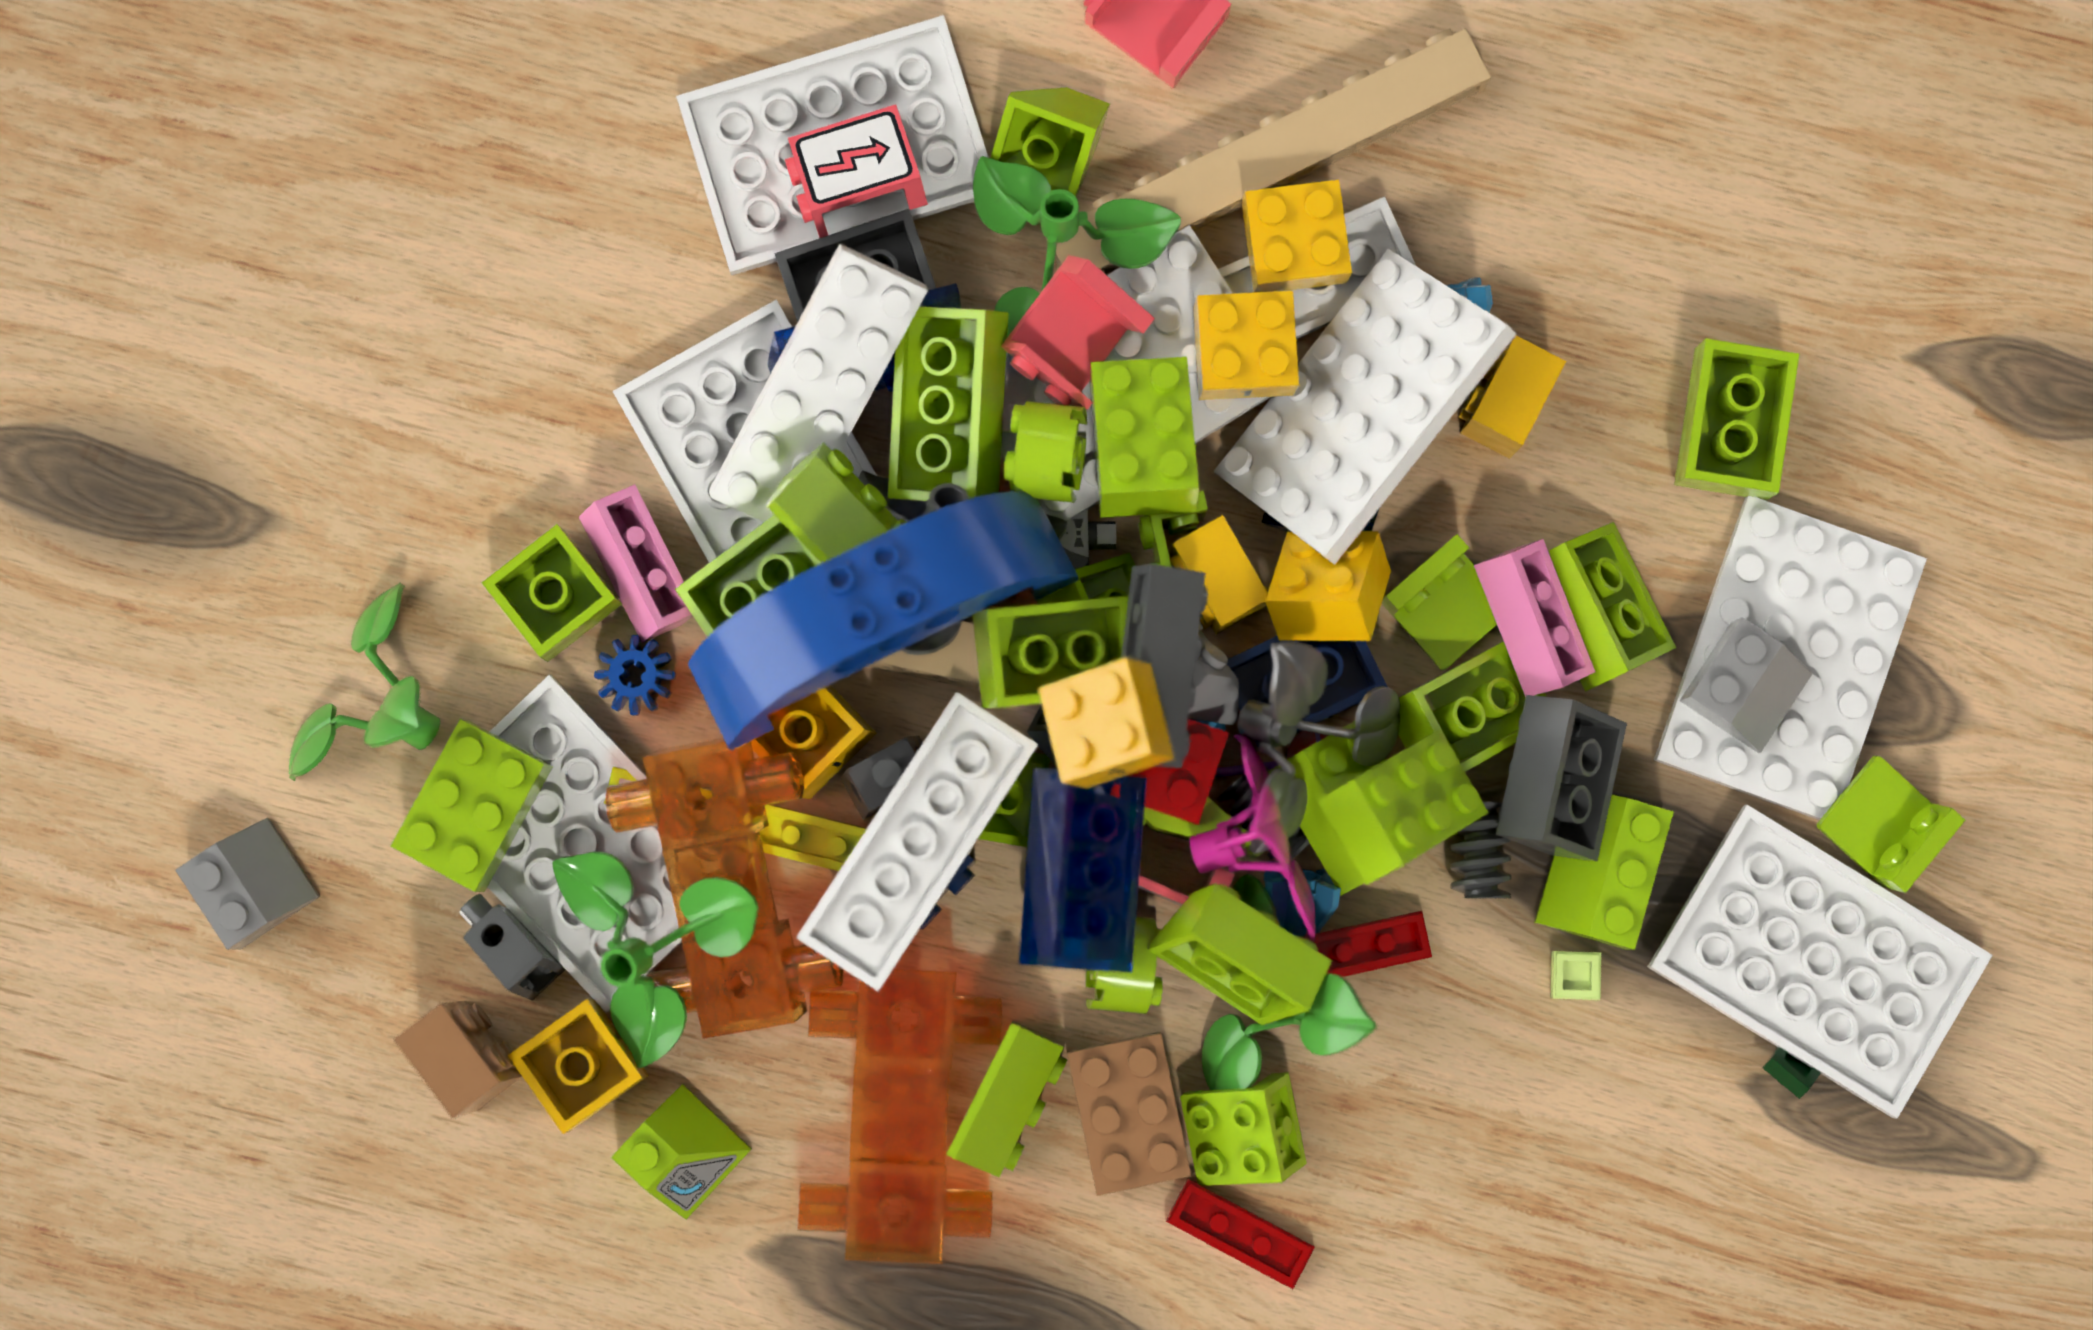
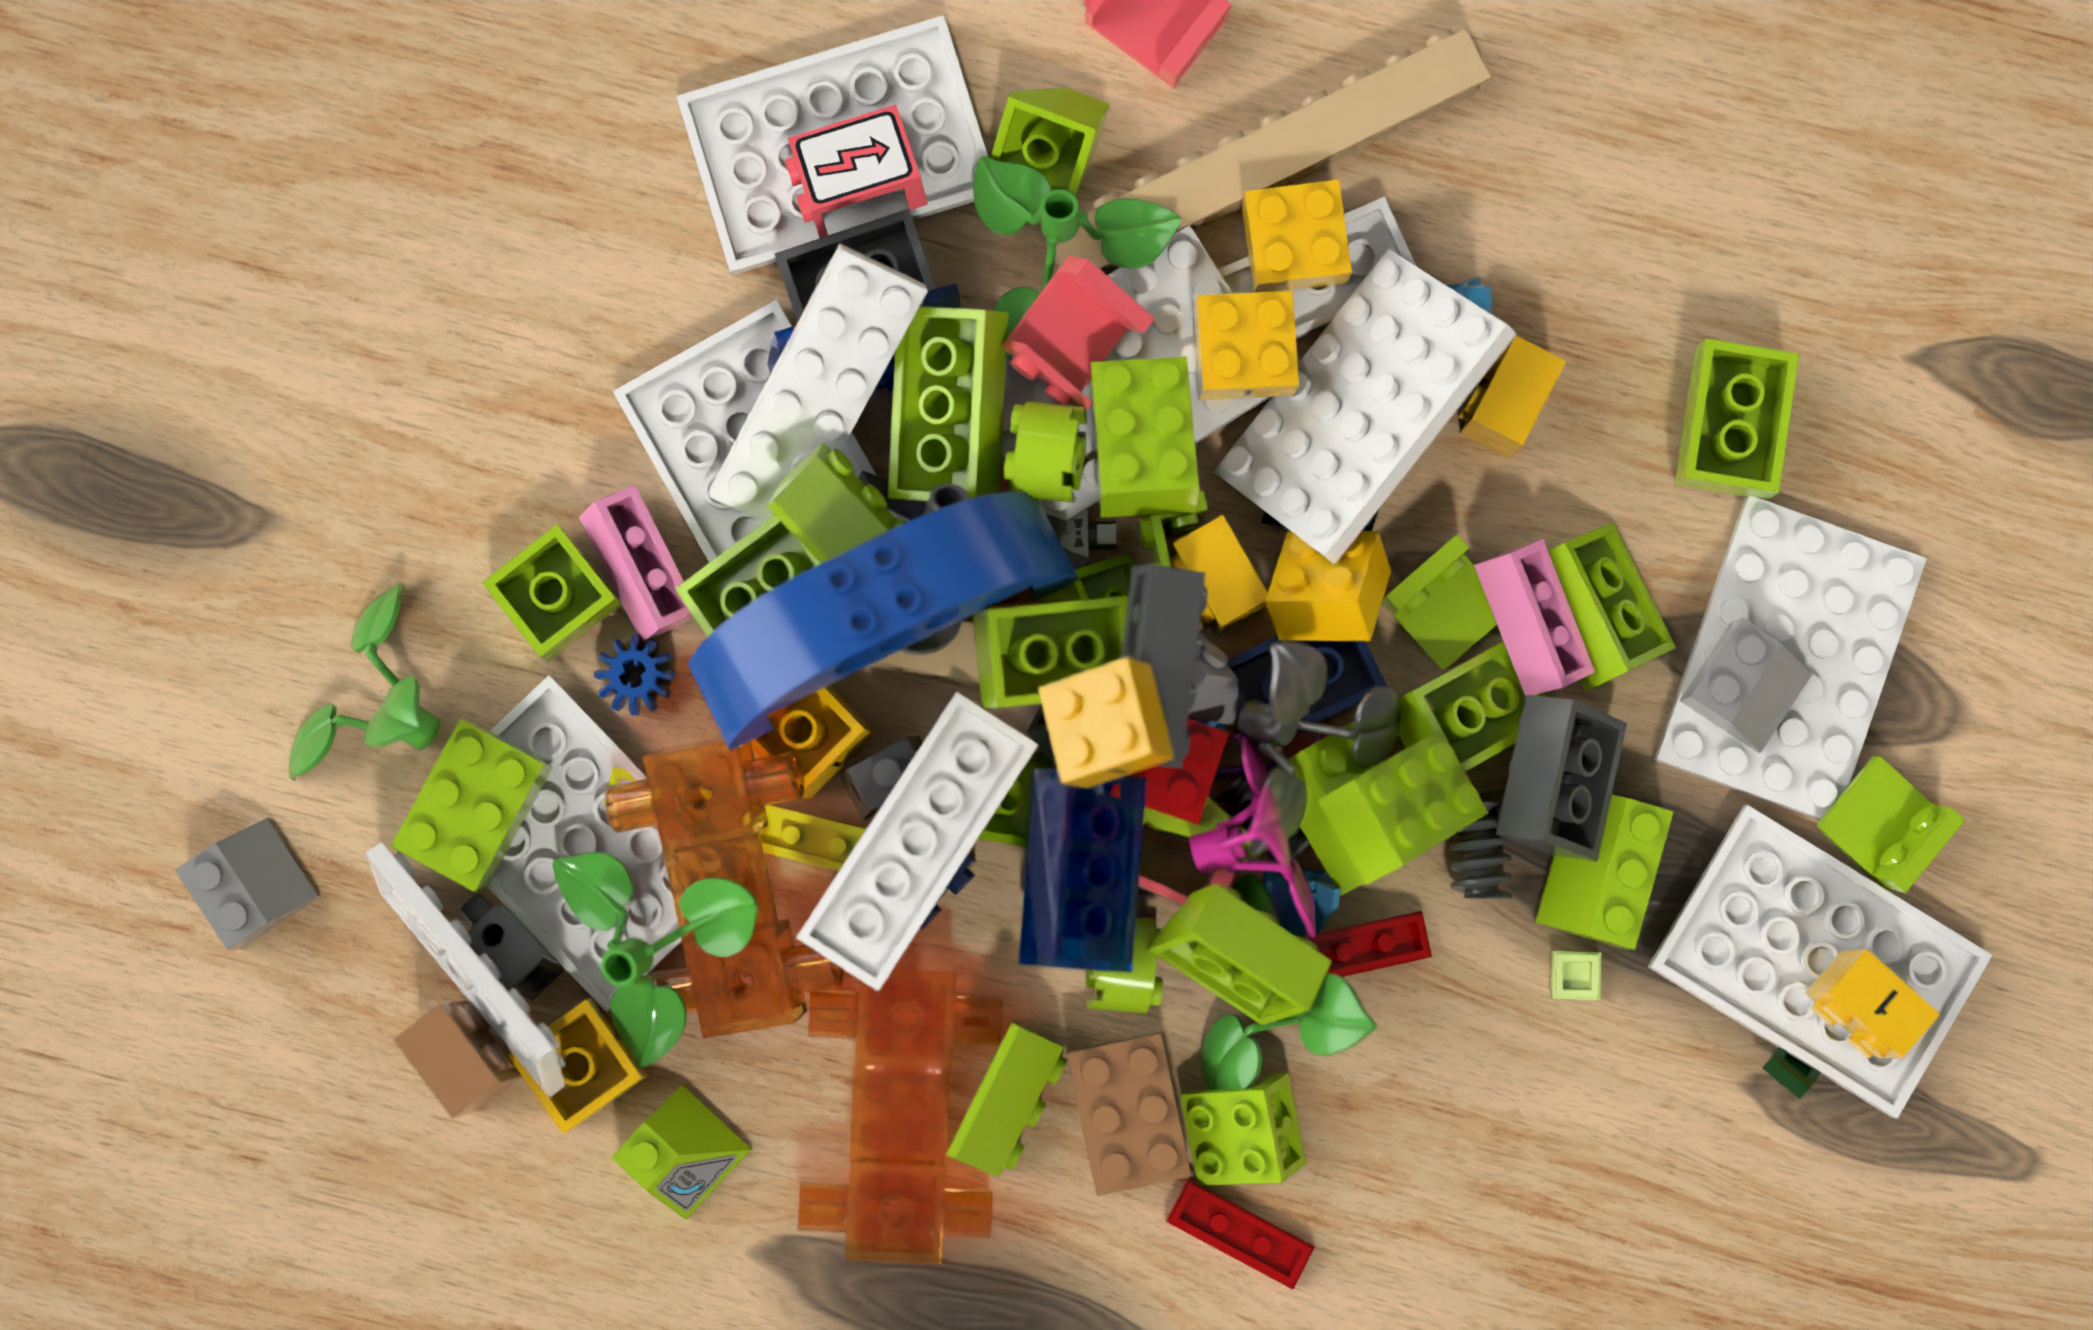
none -> white plate [366,842,565,1098]
none -> yellow brick [1805,948,1941,1059]

